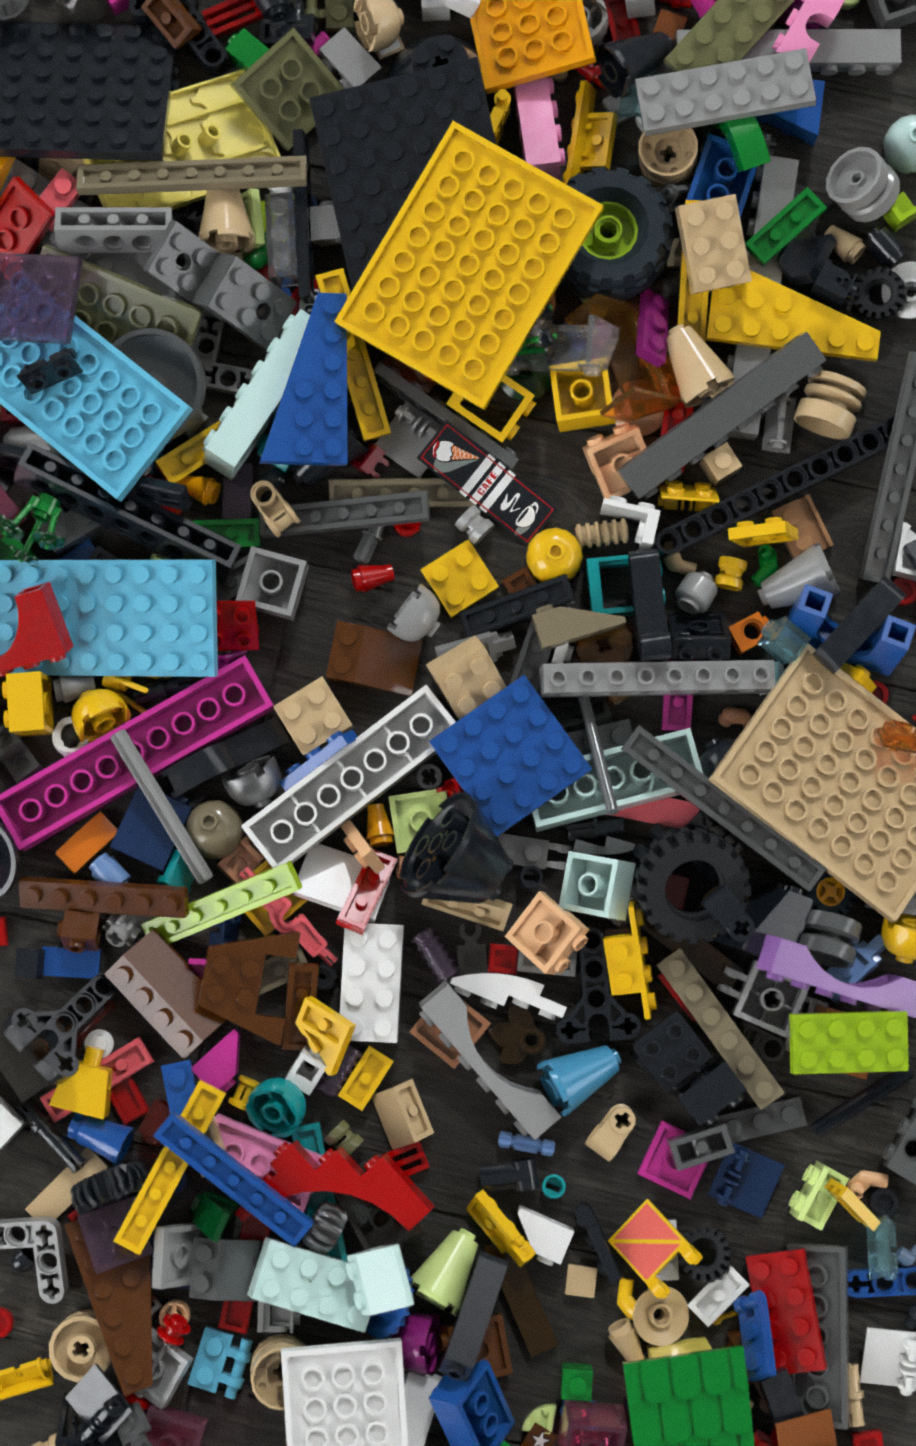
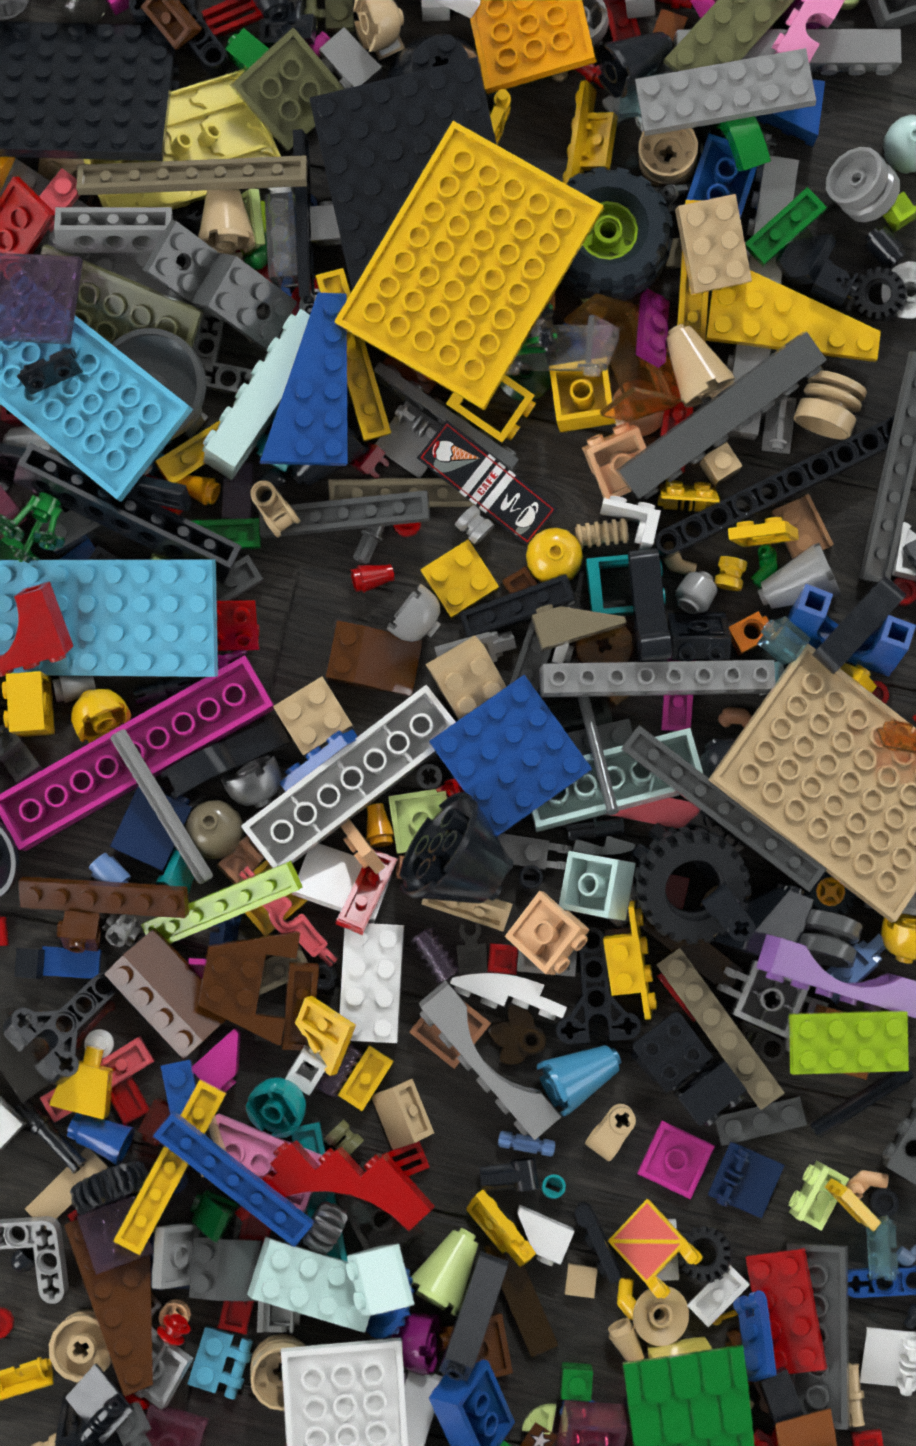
white piece [52,716,89,757] -> none
orange slope [55,811,118,875] -> none
yellow plant [102,676,174,714] -> none
yellow bush [228,1075,260,1111] -> none
light grey slope [236,546,309,621] -> none
bright pink wedge [513,77,566,181] -> none
dark grey brick [666,1121,735,1171] -> none
tan cone [824,225,866,264] -> none

